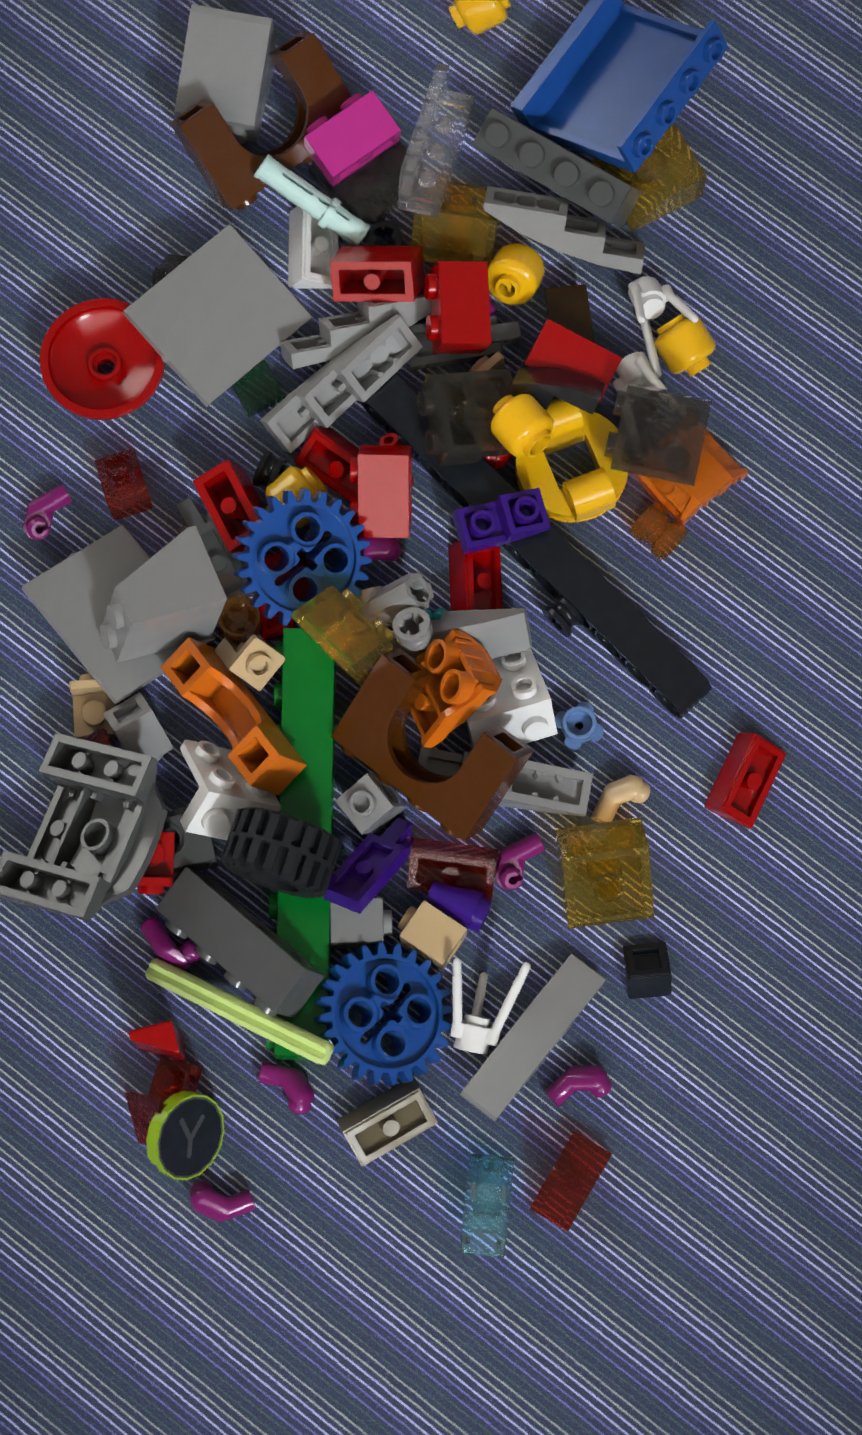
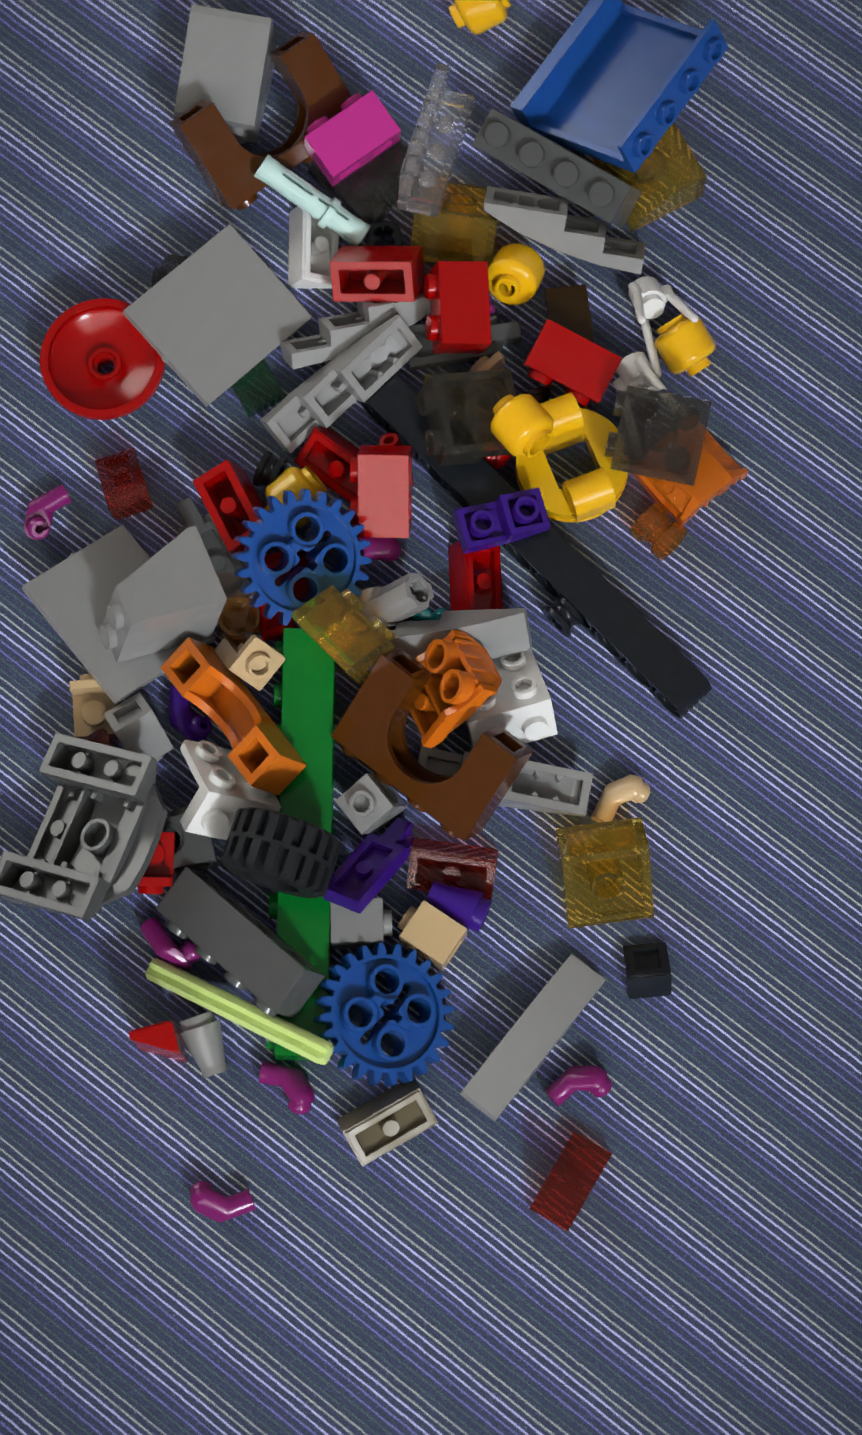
clear red slope [126,1057,203,1146] -> none
black tile [146,1091,225,1180] -> none
light grey bush [392,607,434,651] -> none
white plant [450,958,531,1055] -> none
clear light blue slope [460,1153,514,1257] -> none
magenta arm [495,832,545,890] -> none
black slope [509,367,605,414] -> none
medium blue plate [555,702,604,751] -> none
red slope [704,732,787,829] -> none
none -> dark purple arm [169,685,212,742]
none -> light grey cone [179,1011,228,1078]

